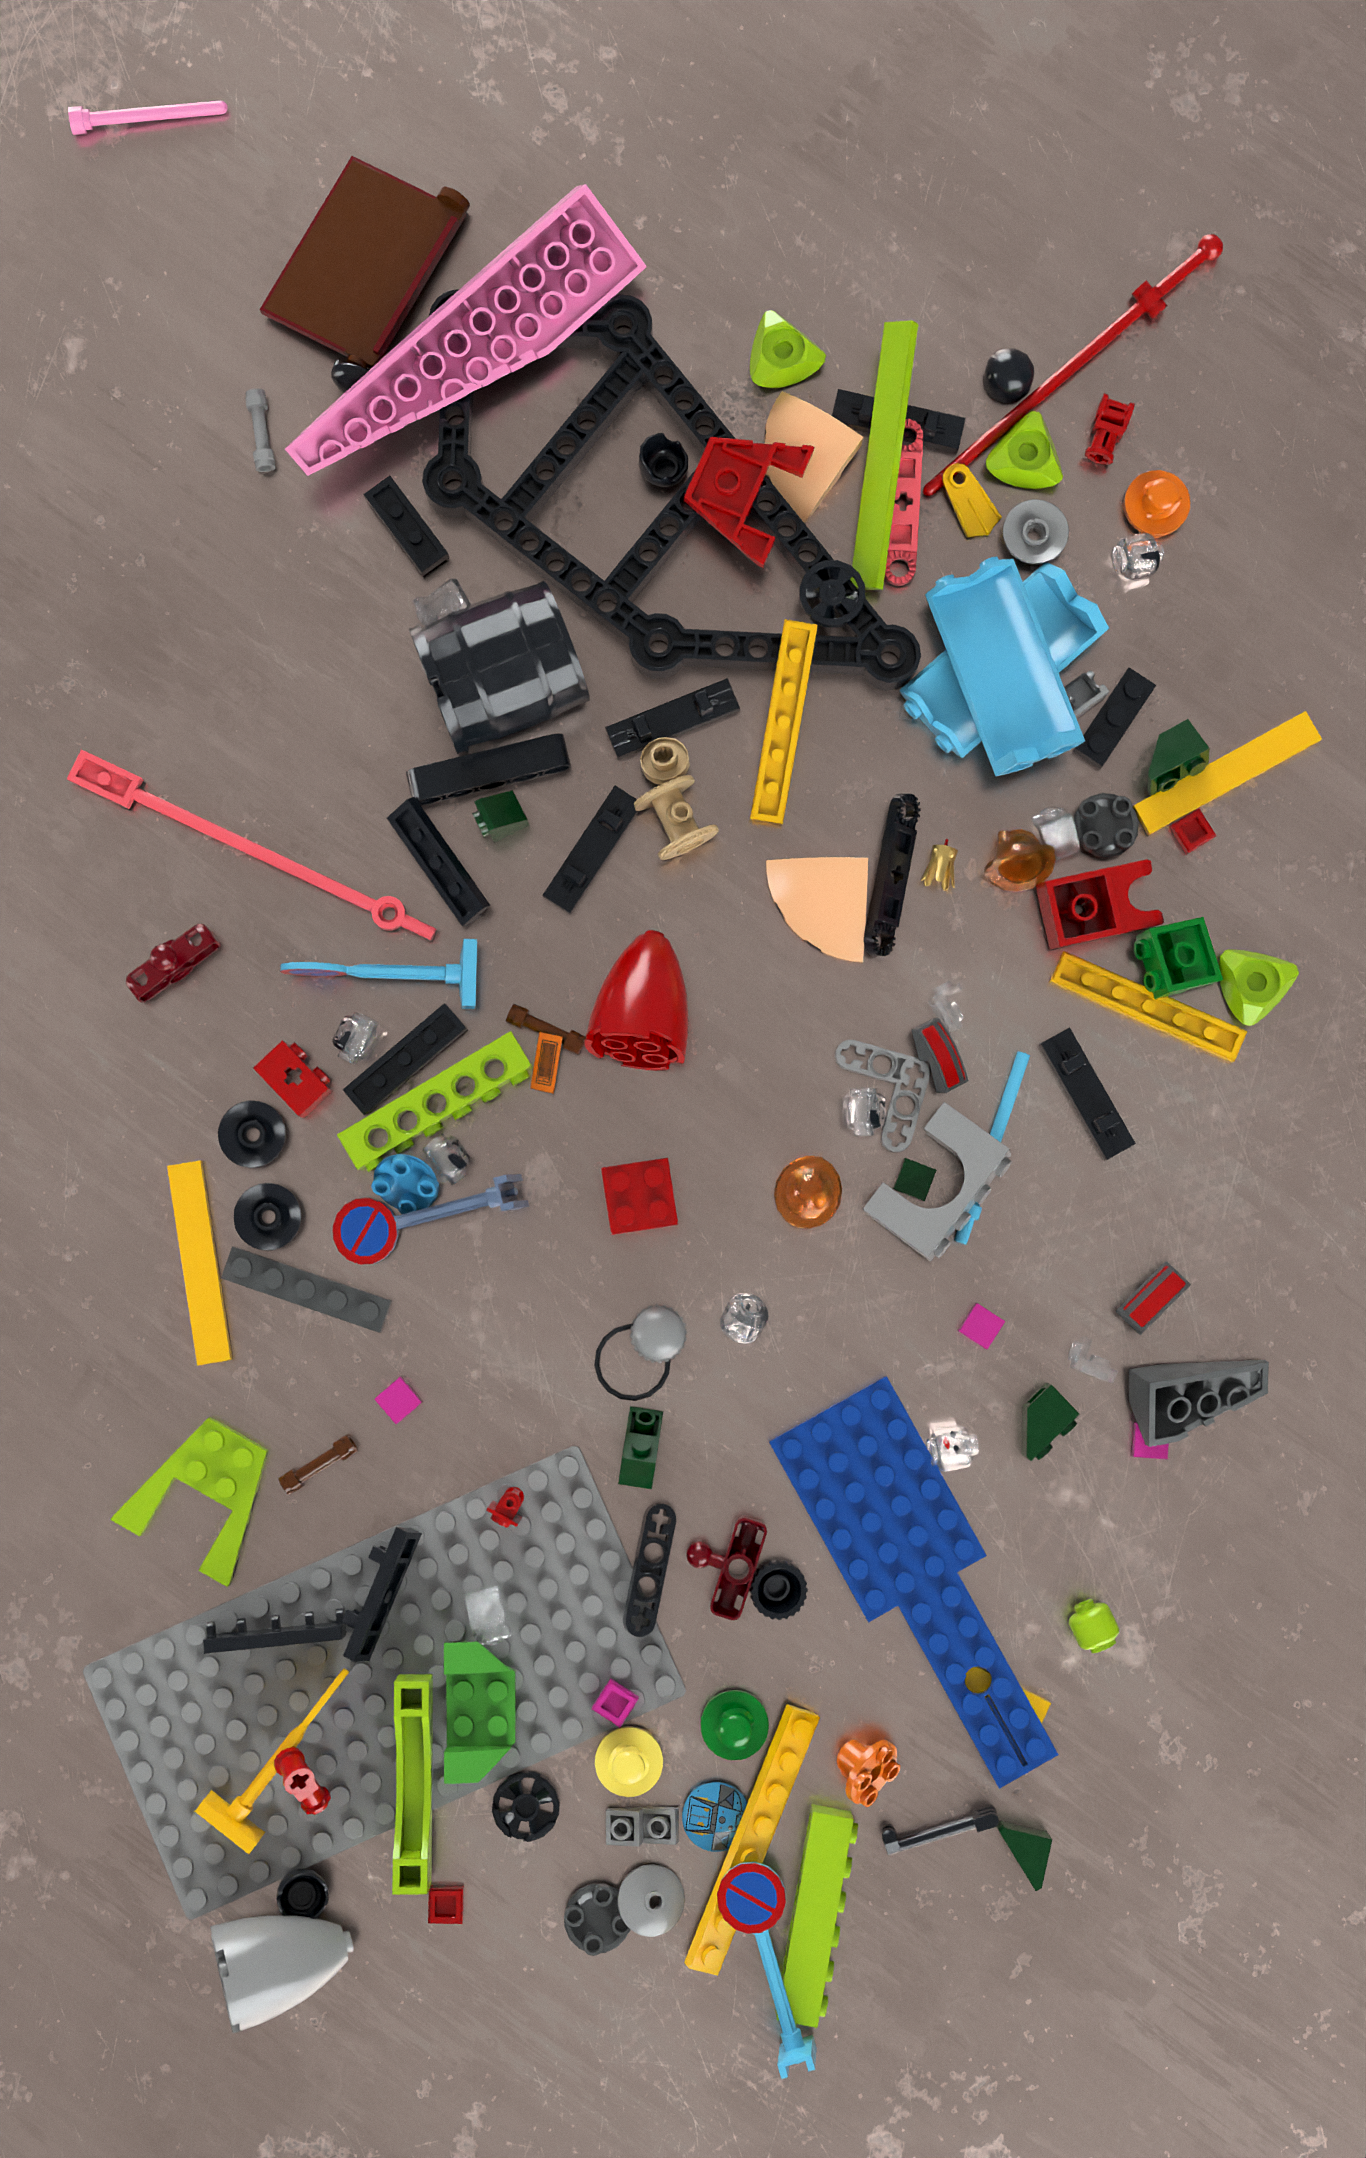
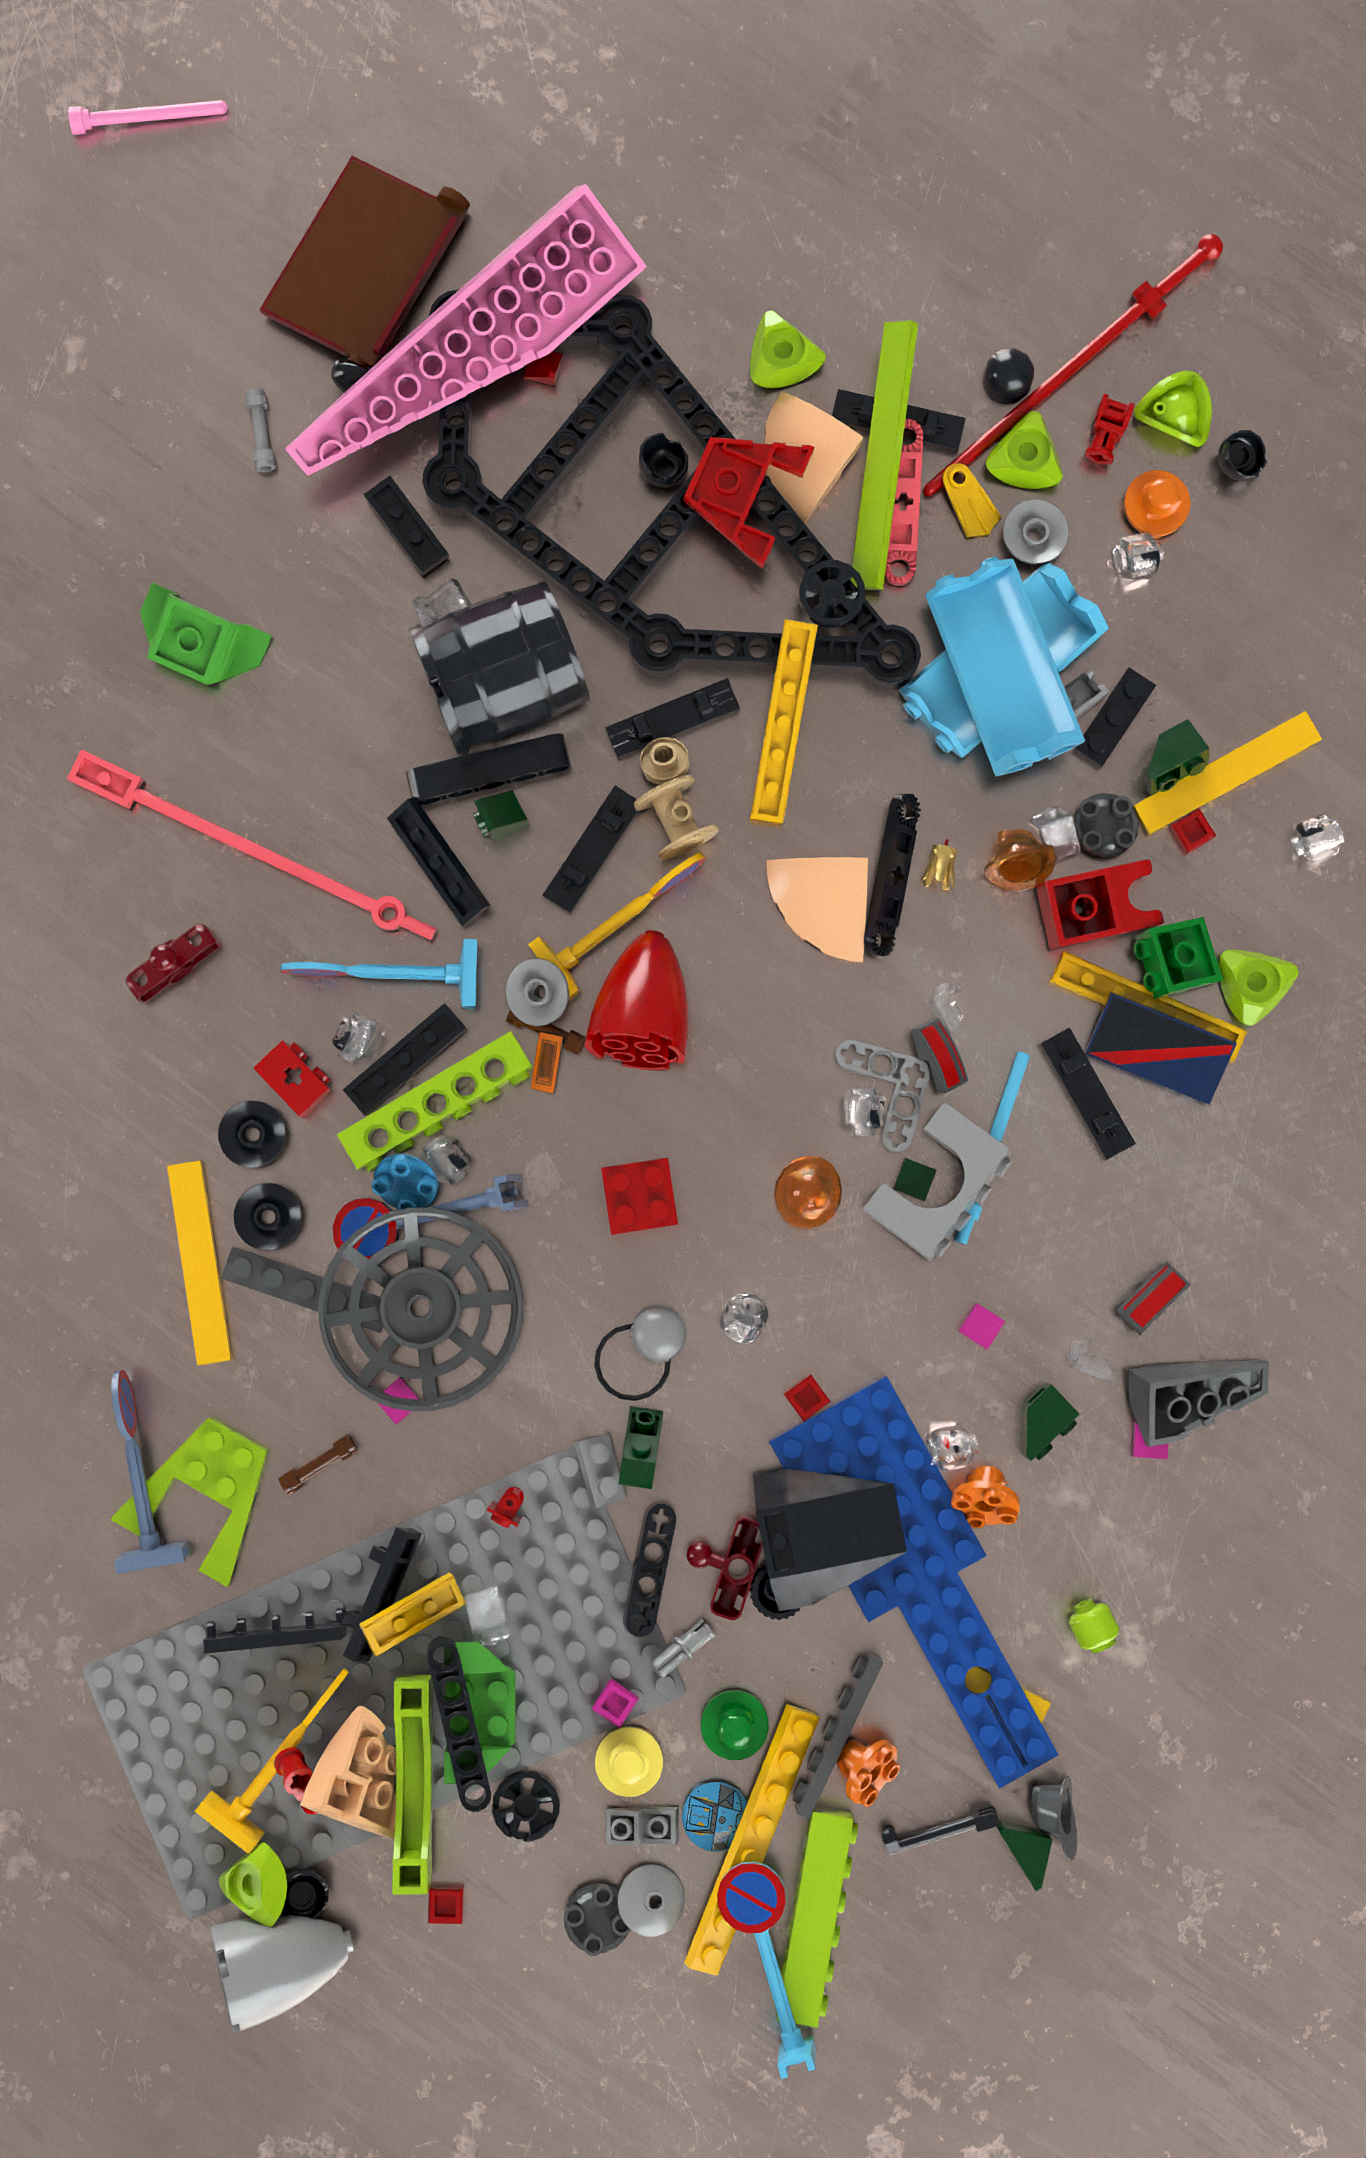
none -> sand blue piece [111,1370,190,1574]
none -> bright green piece [140,582,272,685]
none -> lime hat [219,1842,287,1927]
none -> light nougat brick [300,1706,396,1839]
none -> dark grey dish [318,1207,523,1411]
none -> yellow tile [359,1572,466,1657]
none -> black beam [427,1636,491,1812]
none -> light grey dish [506,959,569,1026]
none -> red slope [524,351,563,386]
none -> yellow piece [528,852,706,999]
none -> light grey plate [574,1433,627,1509]
none -> light grey axle [651,1619,715,1677]
none -> black wedge [753,1468,907,1611]
none -> red tile [784,1374,831,1421]
none -> dark grey plate [792,1651,884,1820]
none -> orange plate [951,1466,1020,1528]
none -> dark grey piece [1031,1776,1077,1861]
none -> tile [1084,992,1237,1105]
none -> lime hat [1134,371,1212,447]
none -> black hair [1218,430,1267,481]
none -> clear head [1291,814,1344,863]

